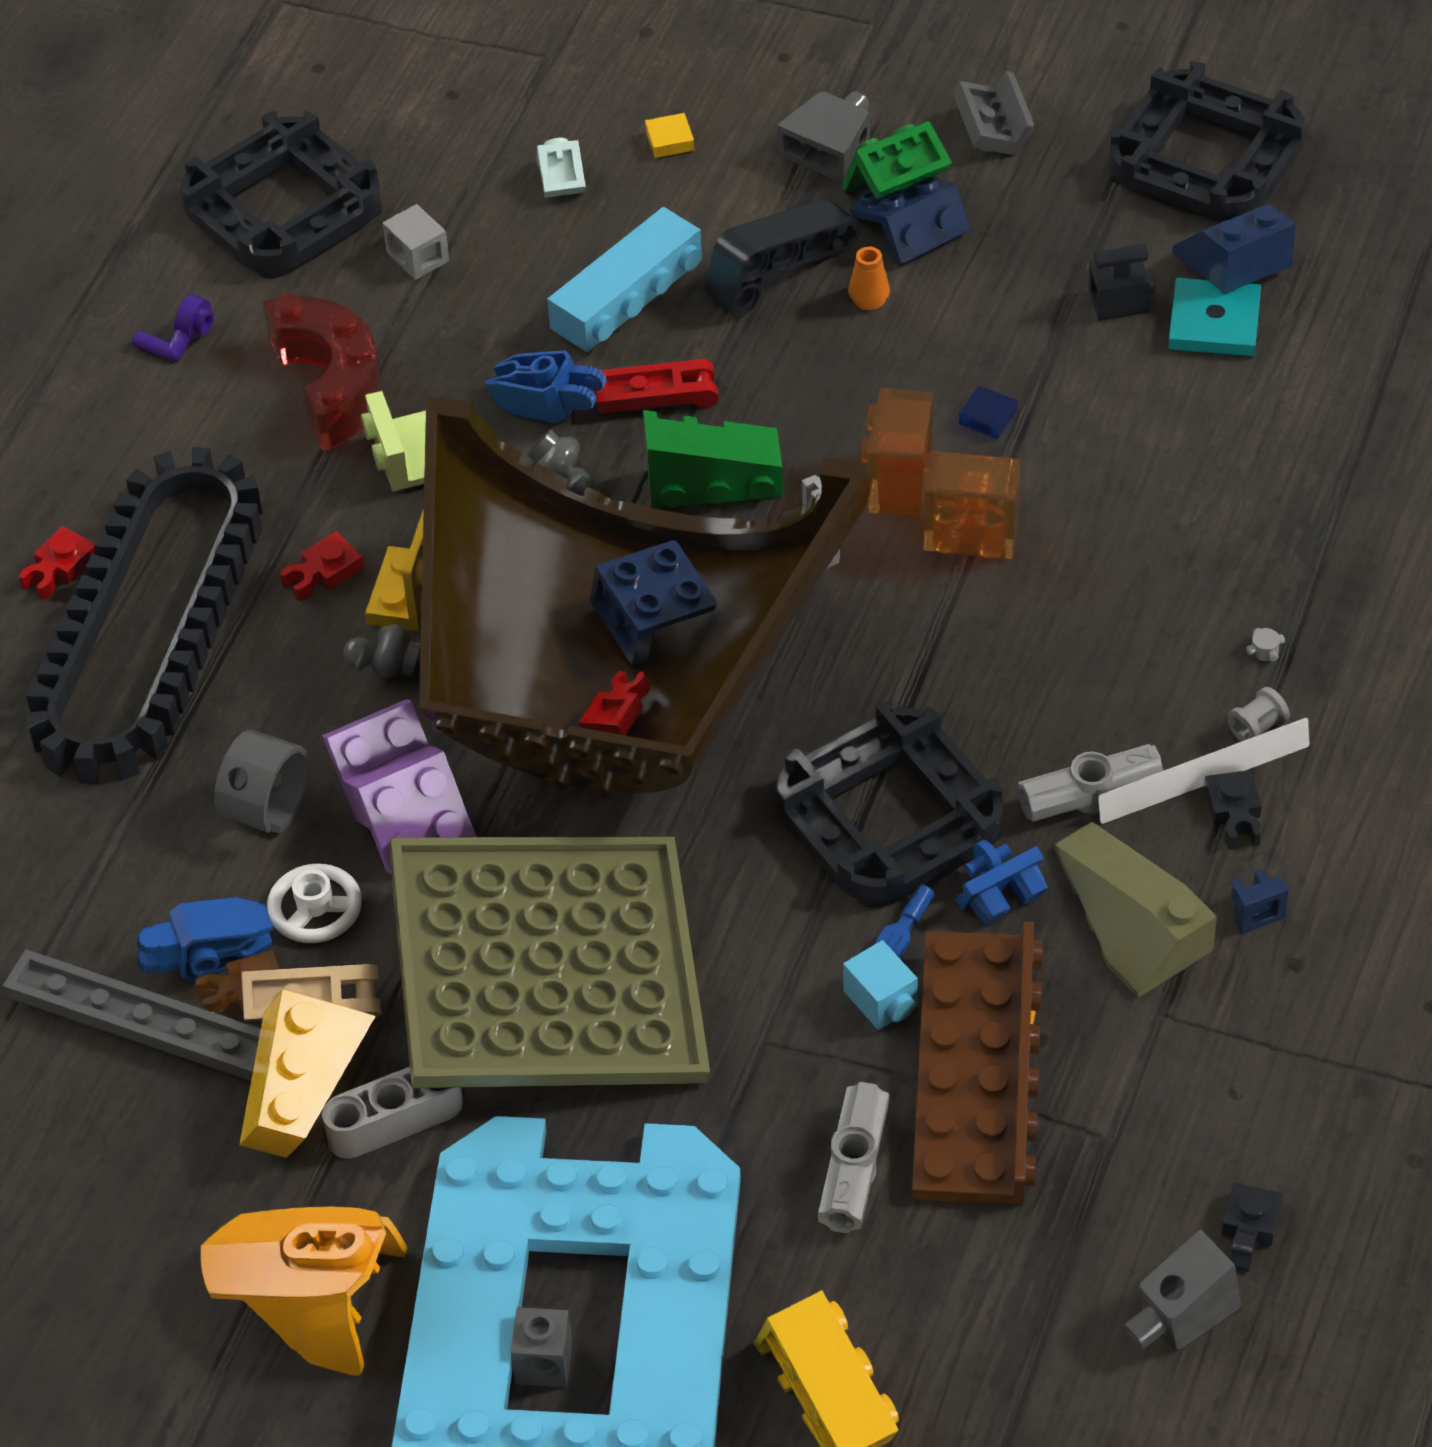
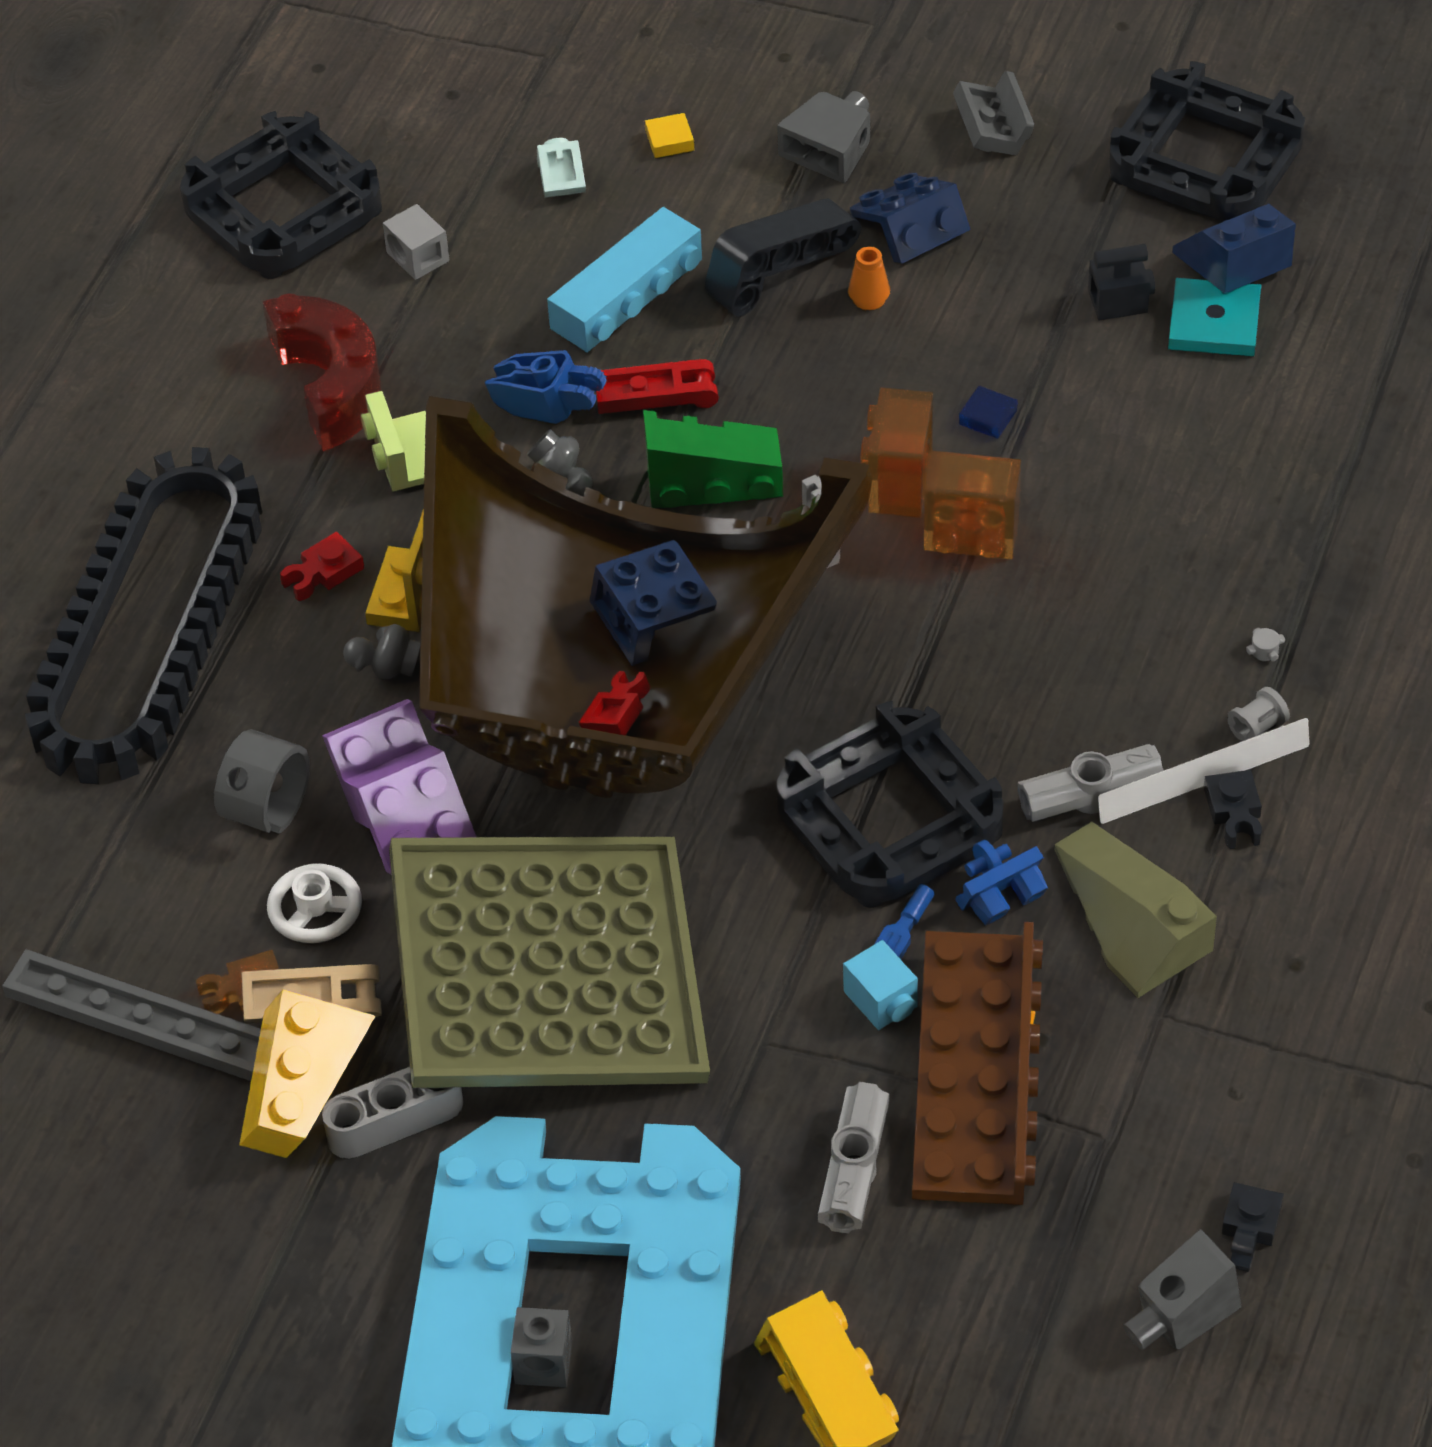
red plate [19,526,97,600] -> none
dark purple plate [132,294,214,362] -> none
blue hinge [137,897,273,982] -> none
light orange piece [201,1206,408,1376] -> none
green bracket [841,121,952,200] -> none
dark blue tile [1231,869,1289,934] -> none

